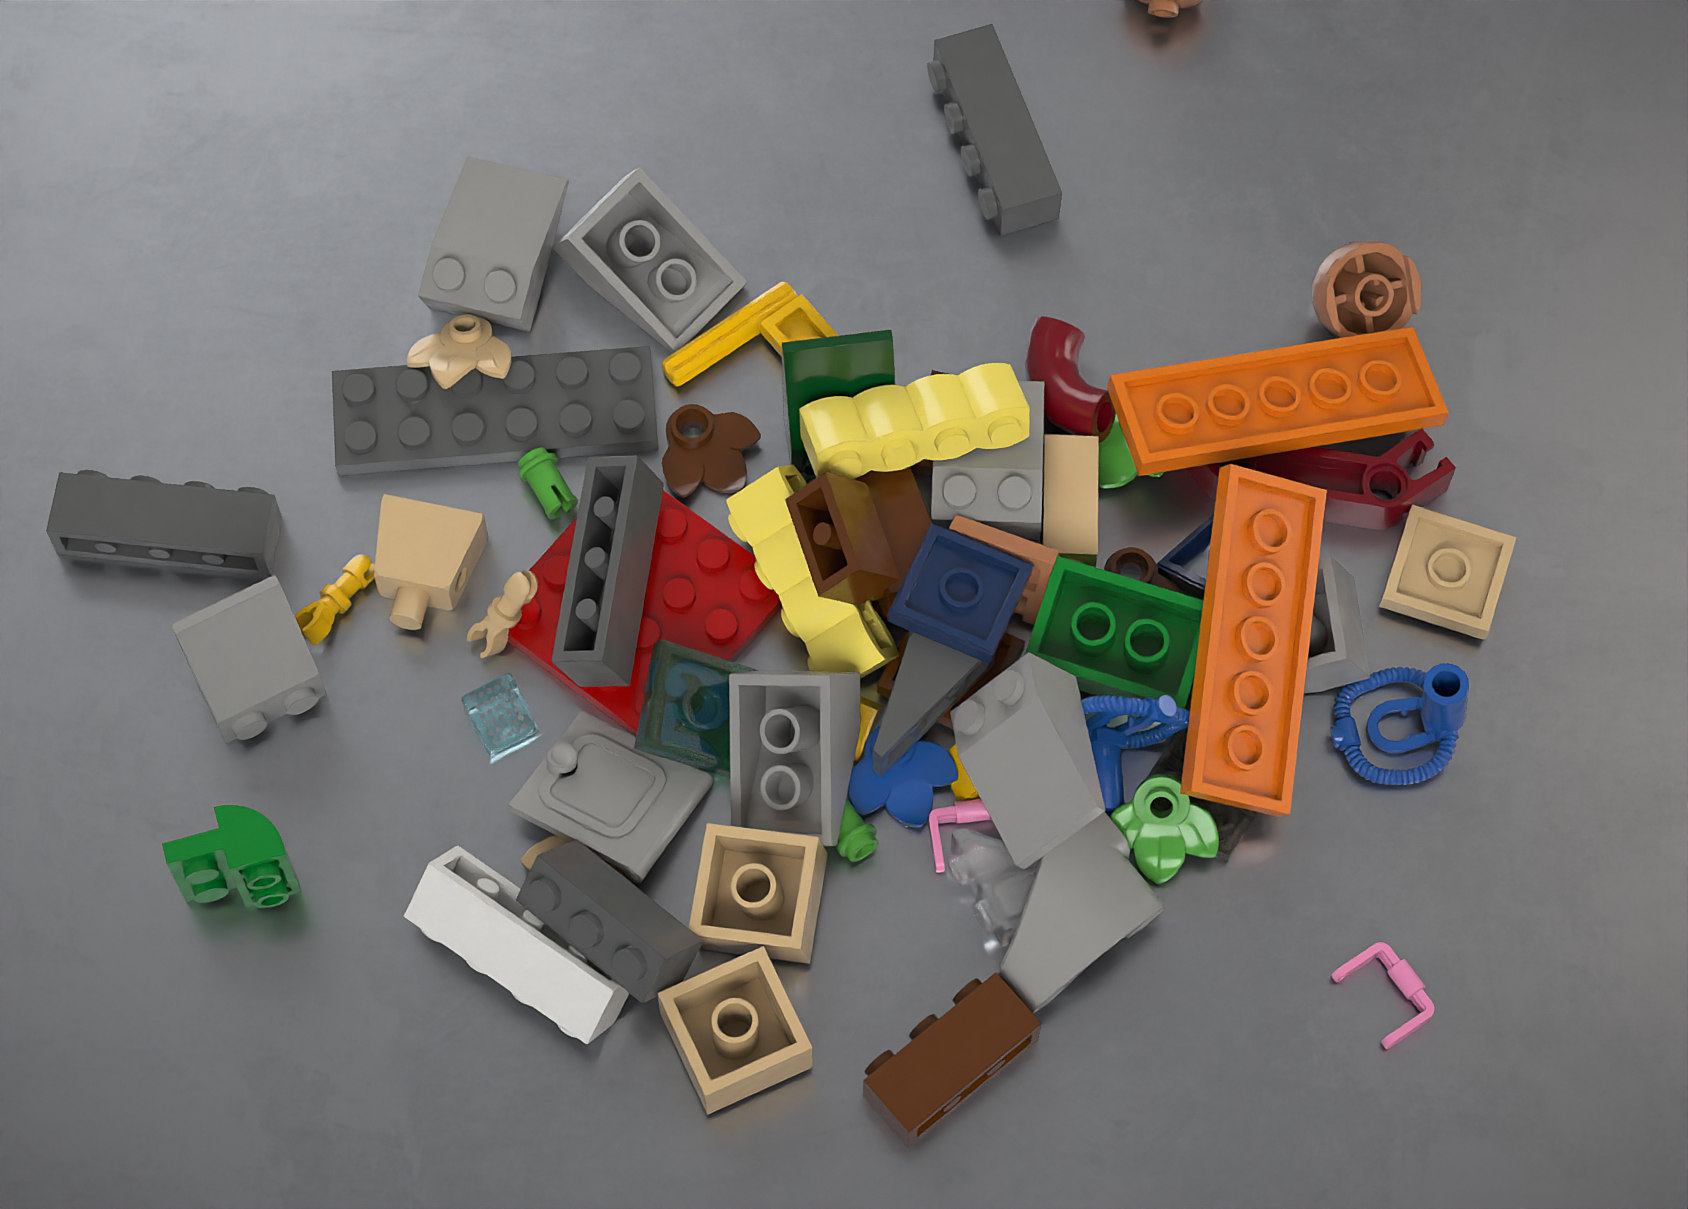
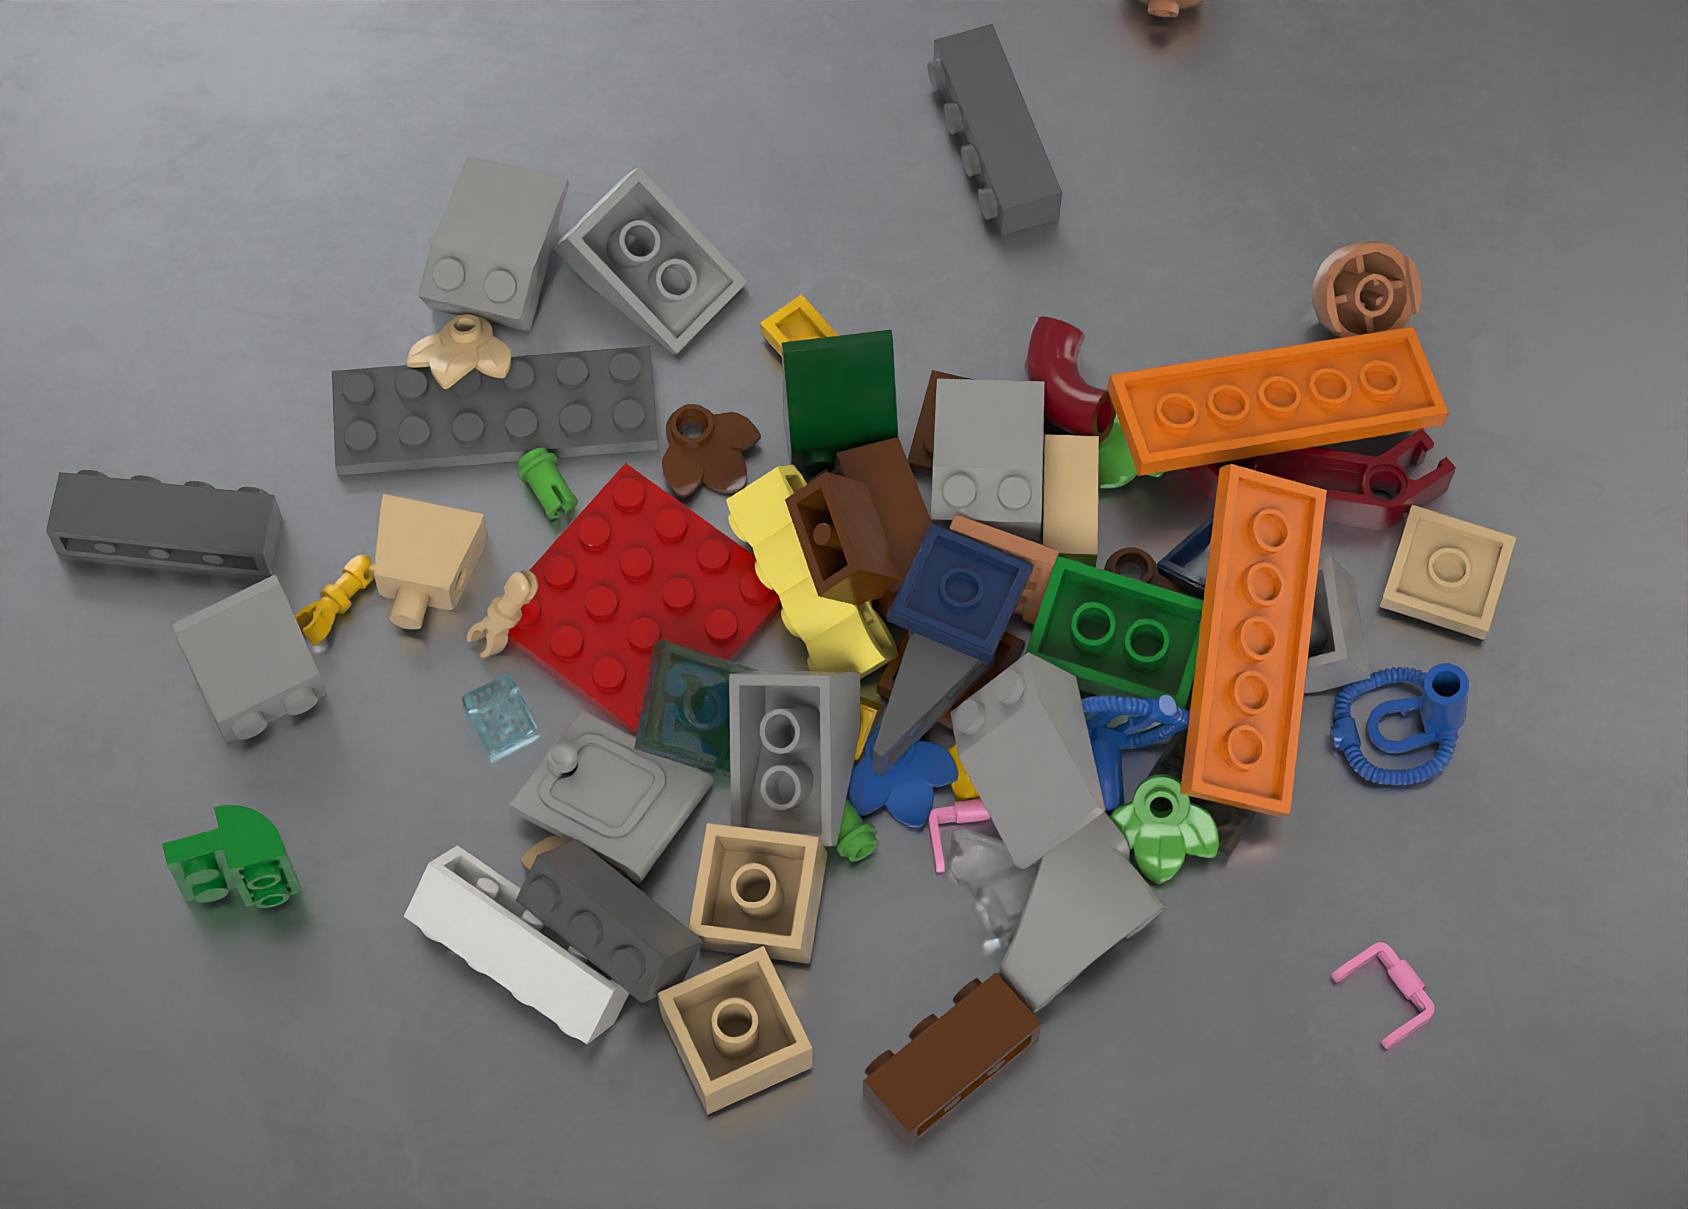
dark grey brick [551,455,664,687] -> none
yellow axle [662,282,798,386] -> none
light yellow brick [799,363,1030,479] -> none

